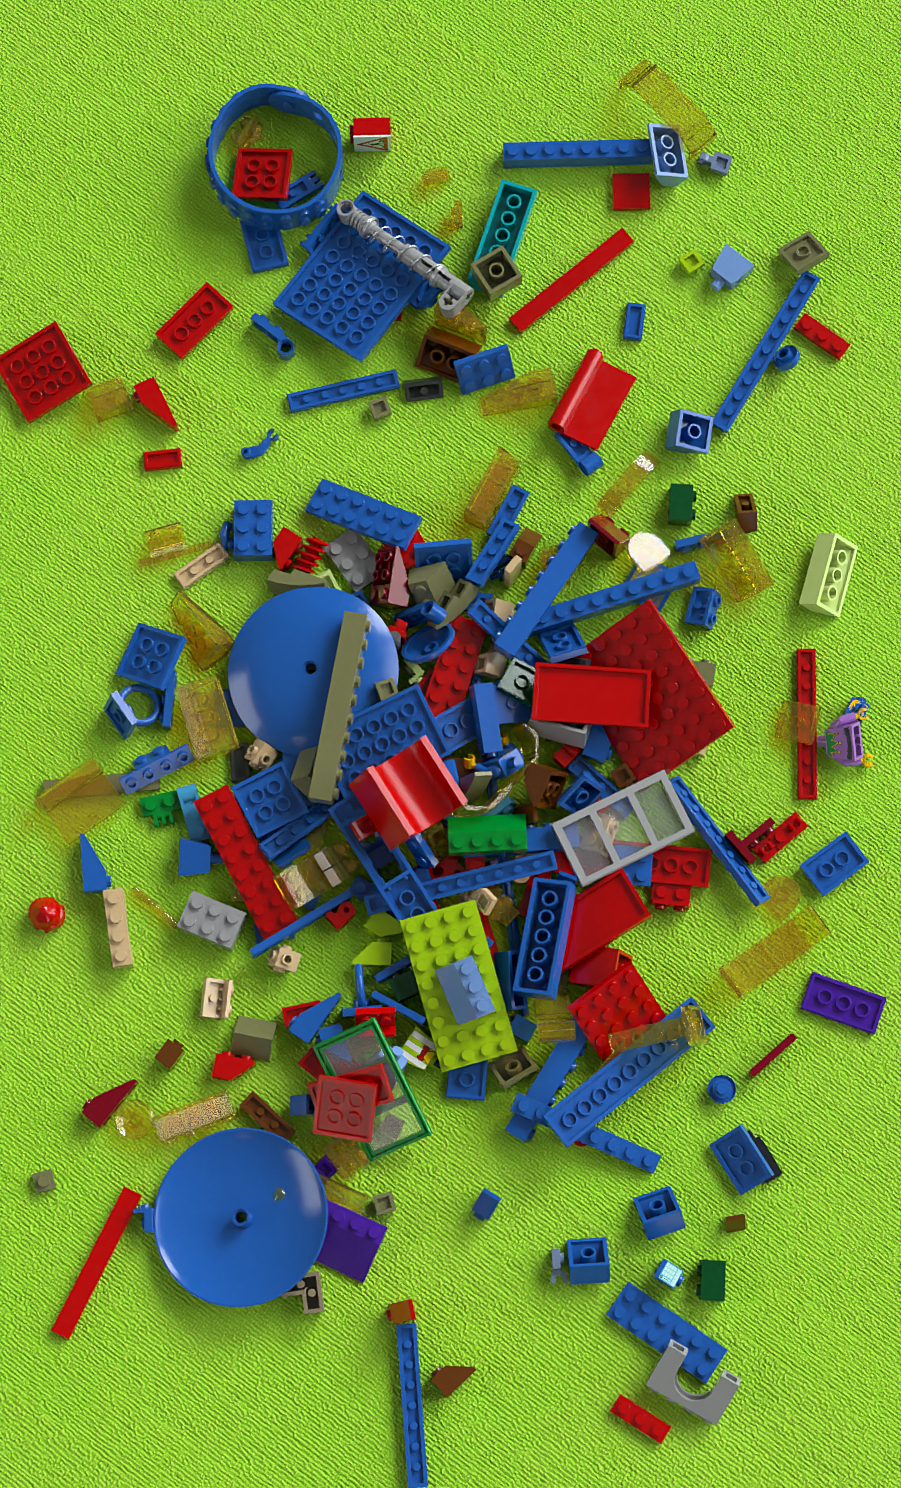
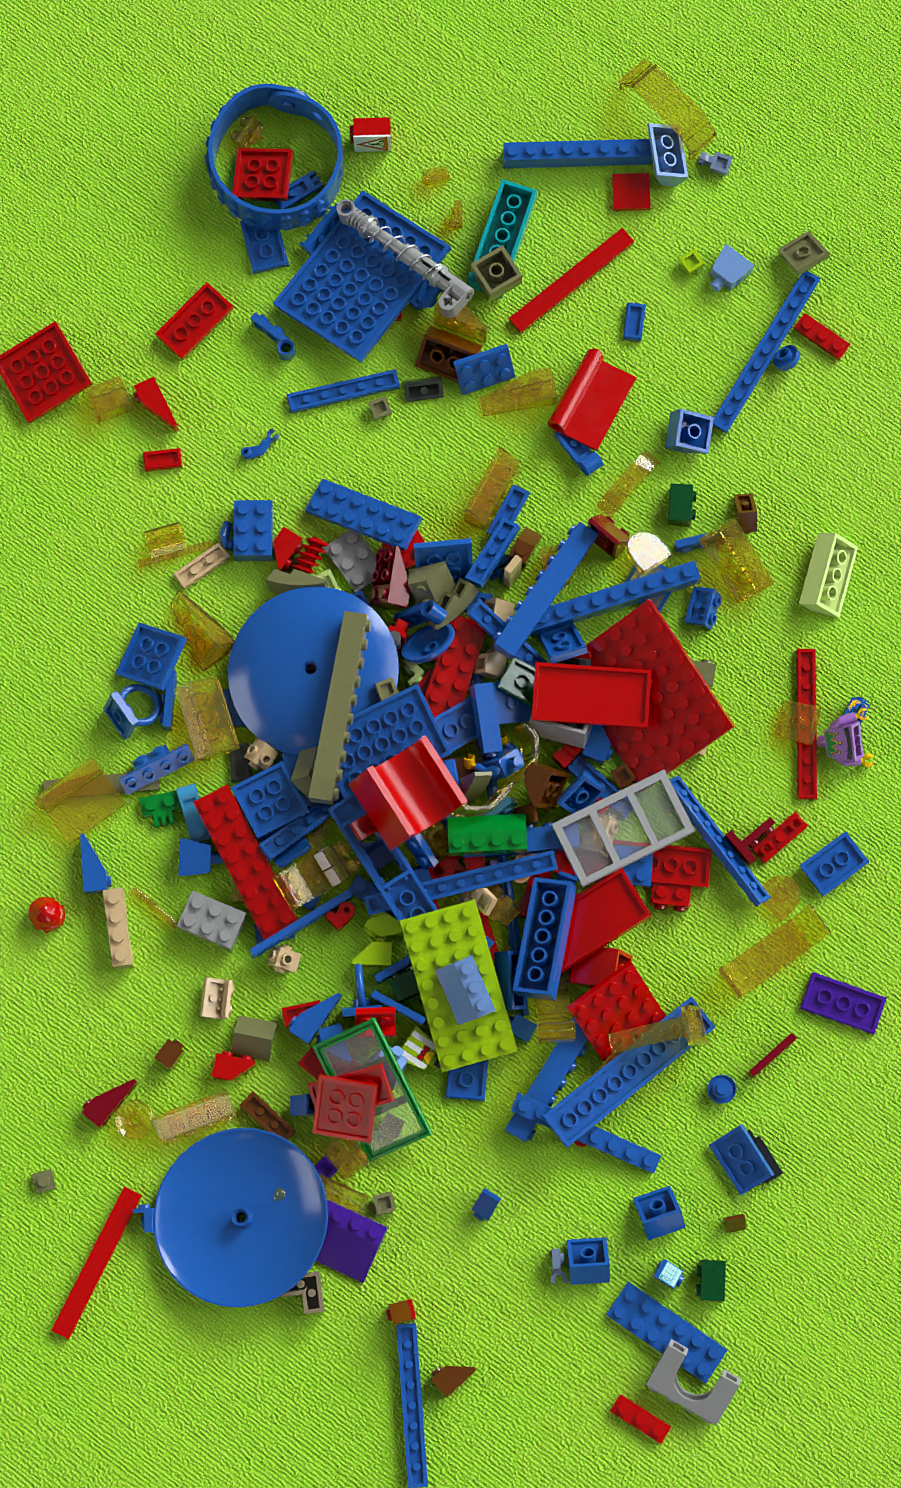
olive slope [489,1045,538,1091] -> none

